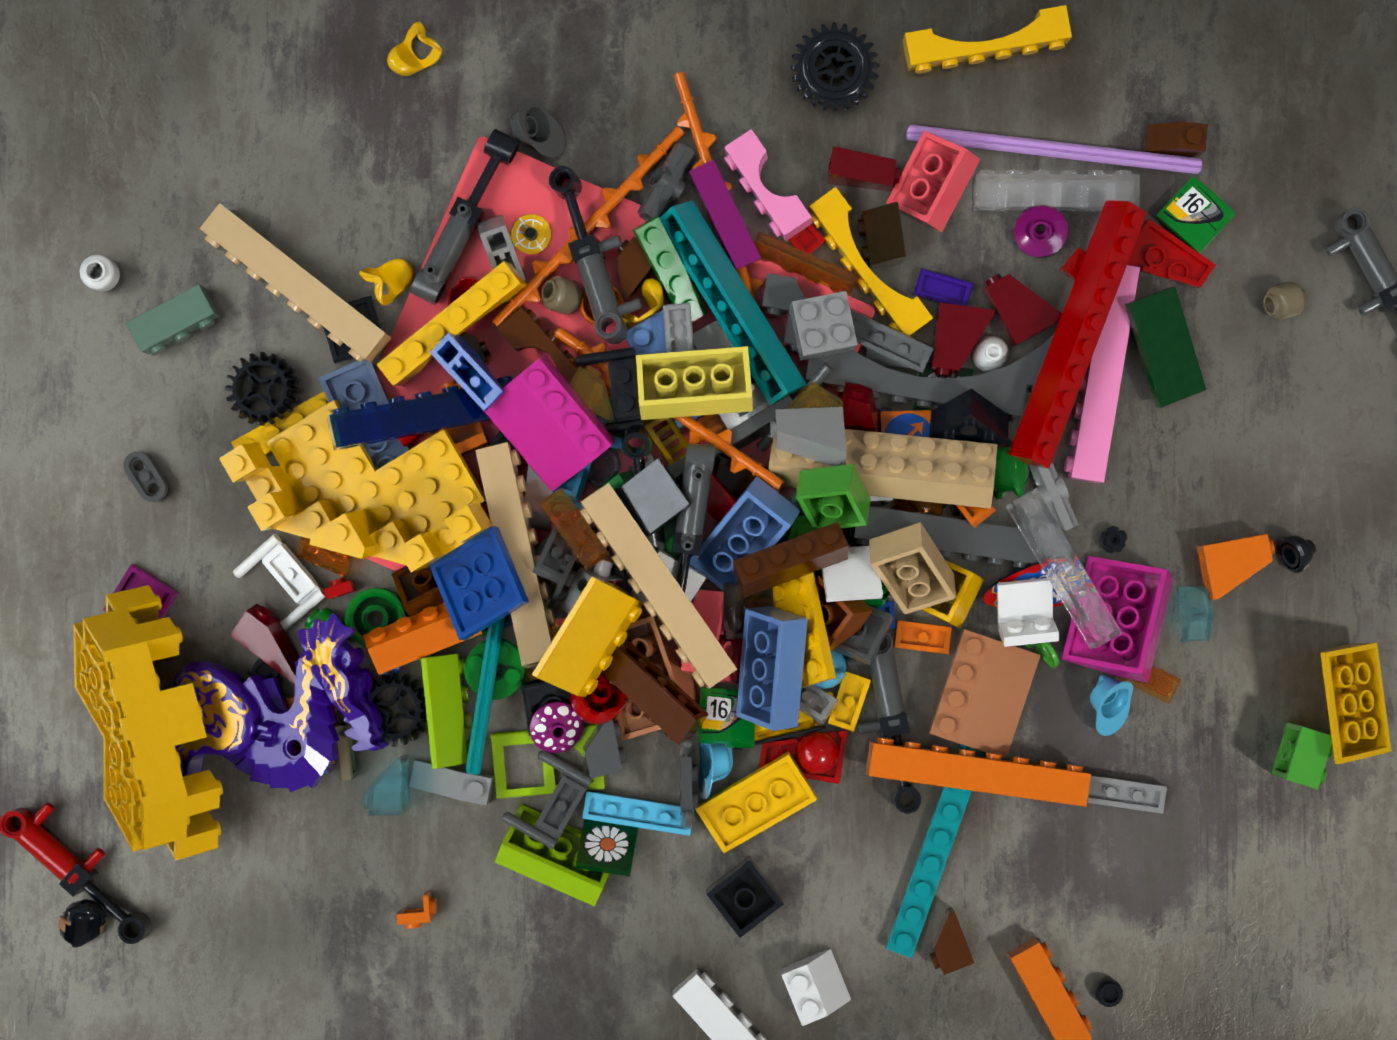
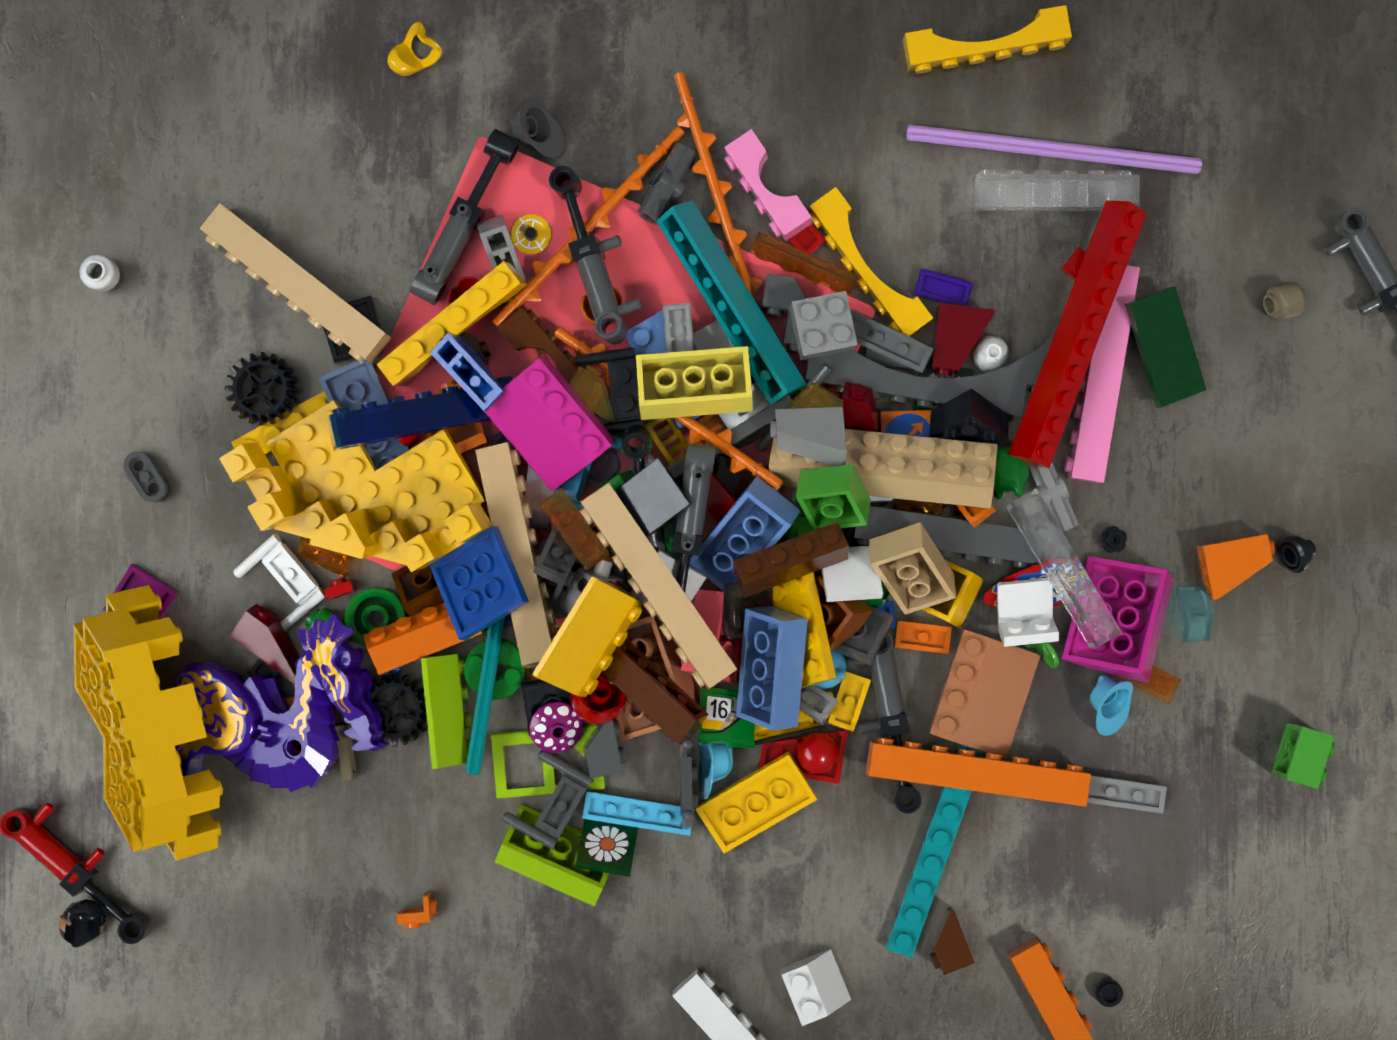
sand green brick [126,284,220,355] -> none
yellow piece [359,258,414,306] -> none
clear light blue slope [363,754,409,816] -> none
light grey slope [409,760,495,805] -> none
dark tan head [541,276,583,315] -> none
reddish brown slope [617,236,653,302] -> none
yellow piece [622,278,663,330] -> none
plate [633,216,708,322] -> none
magenta tile [689,160,761,271] -> none
black brick [706,856,784,938] -> none
black gear [790,22,880,113] -> none
dark red slope [827,147,900,191] -> none
dark brown slope [857,202,906,269] -> none
coral slope [886,130,981,233] -> none
dark red slope [981,274,1062,347] -> none
magenta dish [1013,205,1068,257] -> none
red wing [1127,219,1216,288] -> none
reddish brown slope [1144,122,1208,158] -> none
slope [1156,176,1236,254] -> none
yellow slope [1320,642,1392,764] -> none

